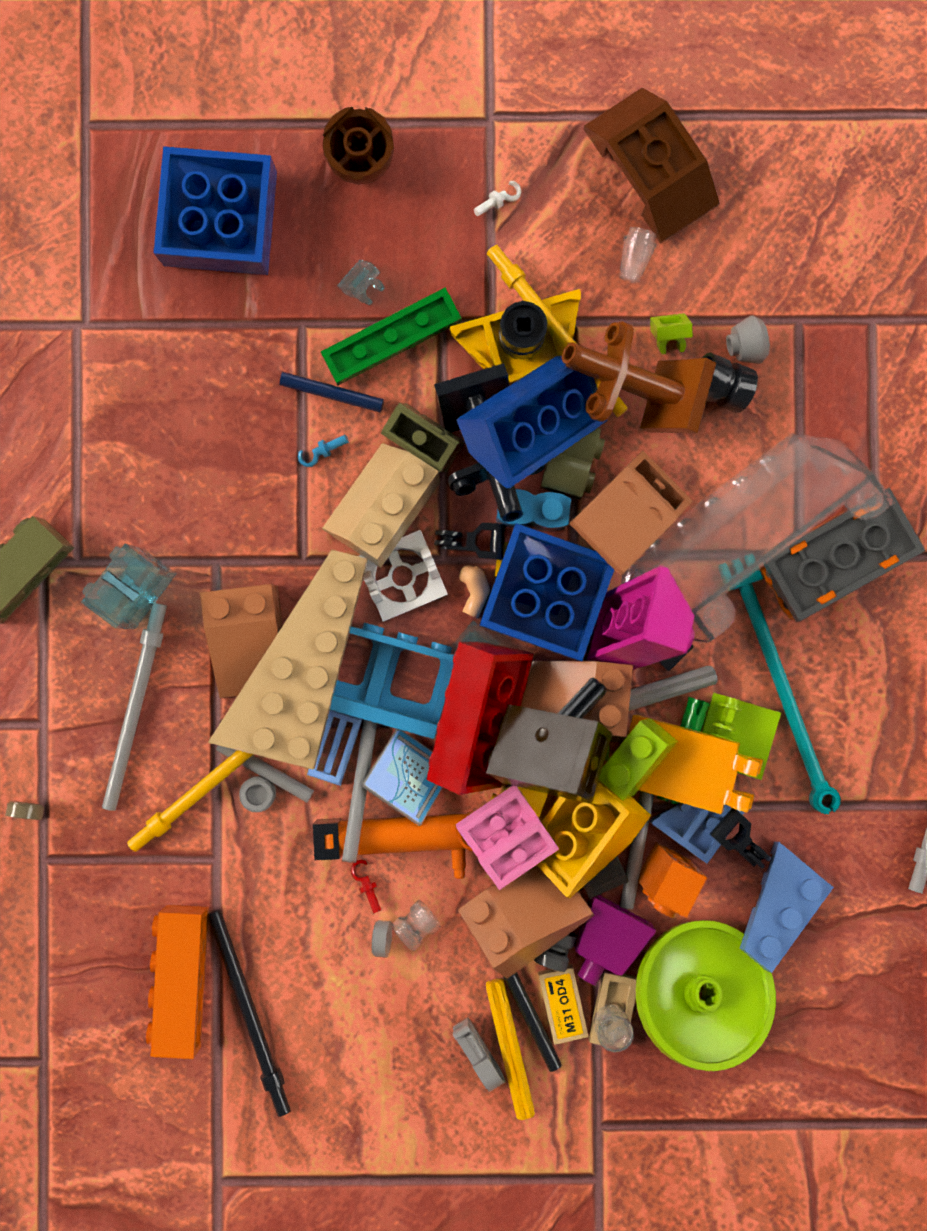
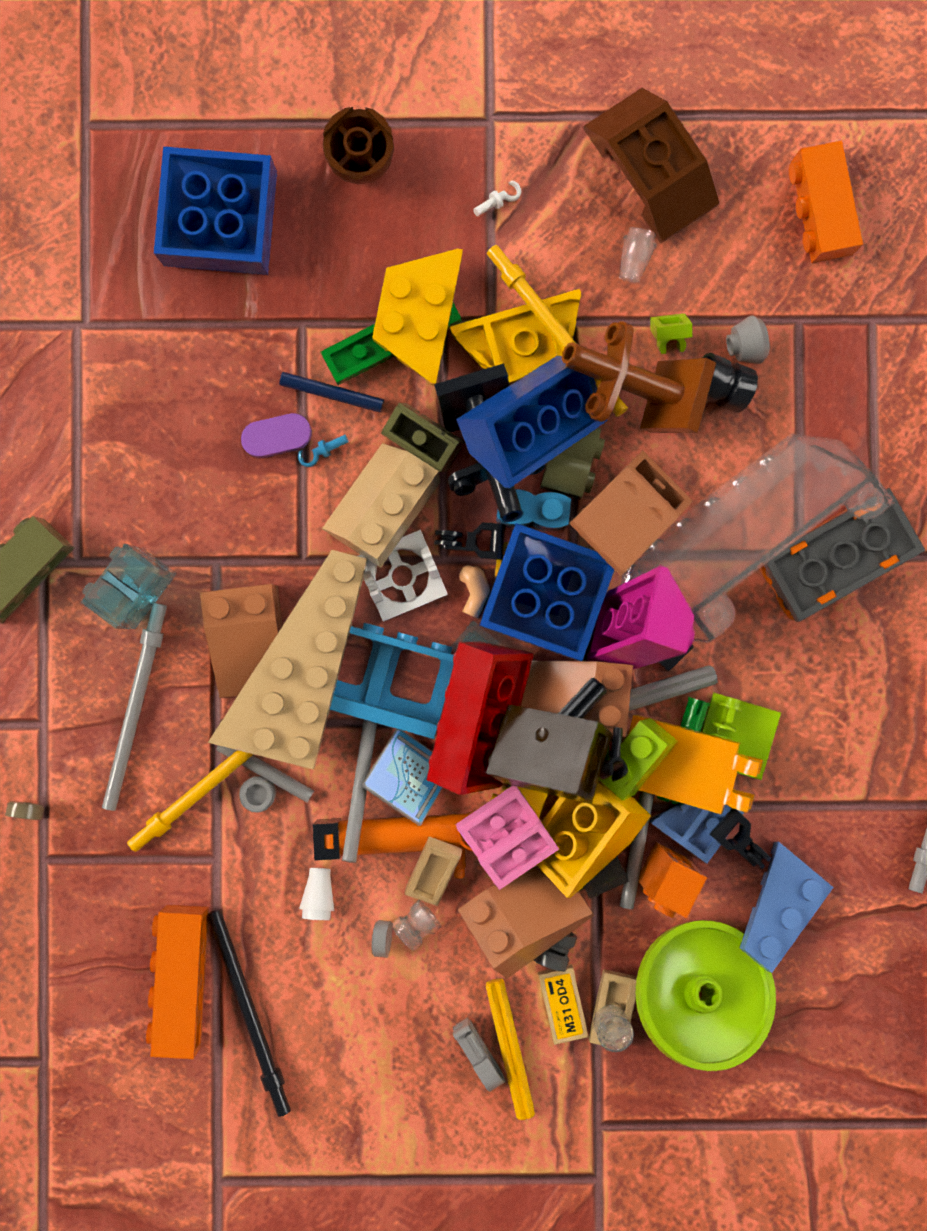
light blue tile [307,710,363,786] -> none
clear light blue tile [337,260,385,305] -> none
red hand [350,859,381,914] -> none
black wheel [499,301,548,360] -> none
black piece [503,972,562,1072] -> none
magenta torso [574,891,656,985] -> none
teal hinge [720,556,841,814] -> none
none -> medium lavender tile [241,413,312,458]
none -> white cone [299,868,335,920]
none -> yellow wing [372,249,463,386]
none -> tan tile [405,837,462,906]
none -> black hand [600,727,628,782]
none -> orange brick [789,140,863,263]

